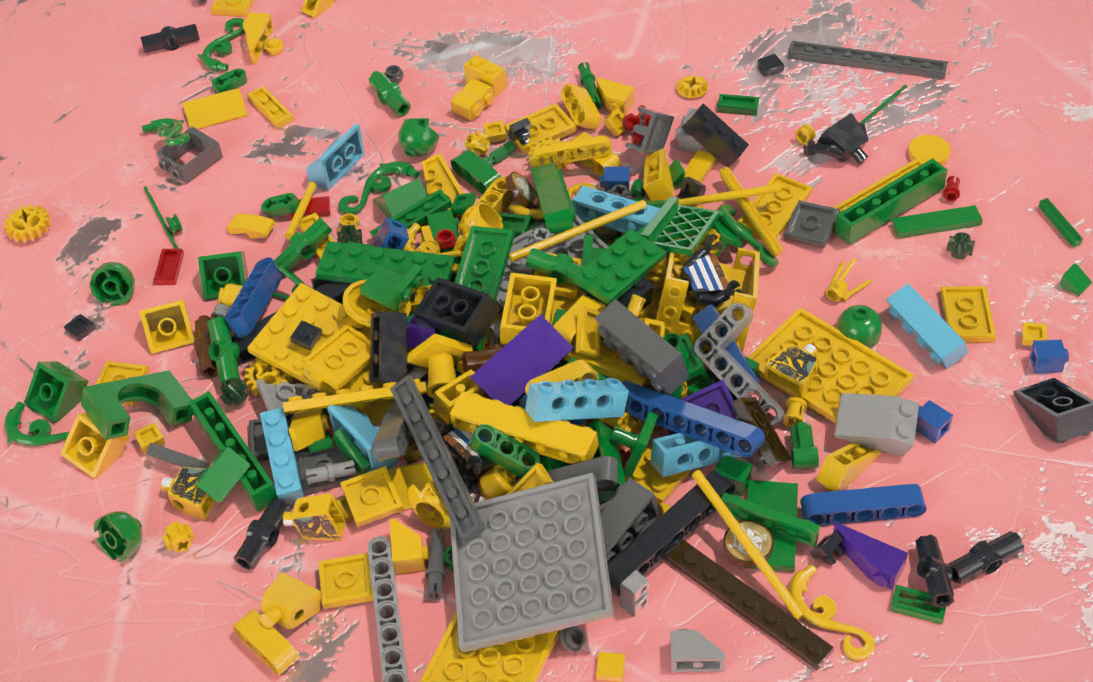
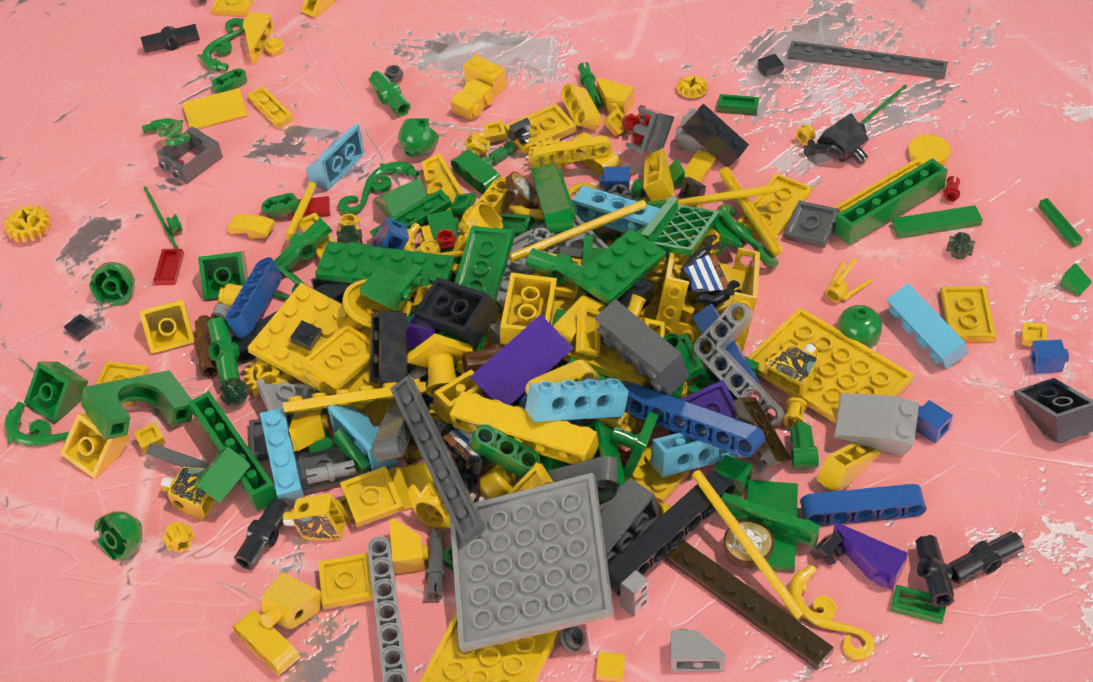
none -> dark grey tile [559,246,583,259]

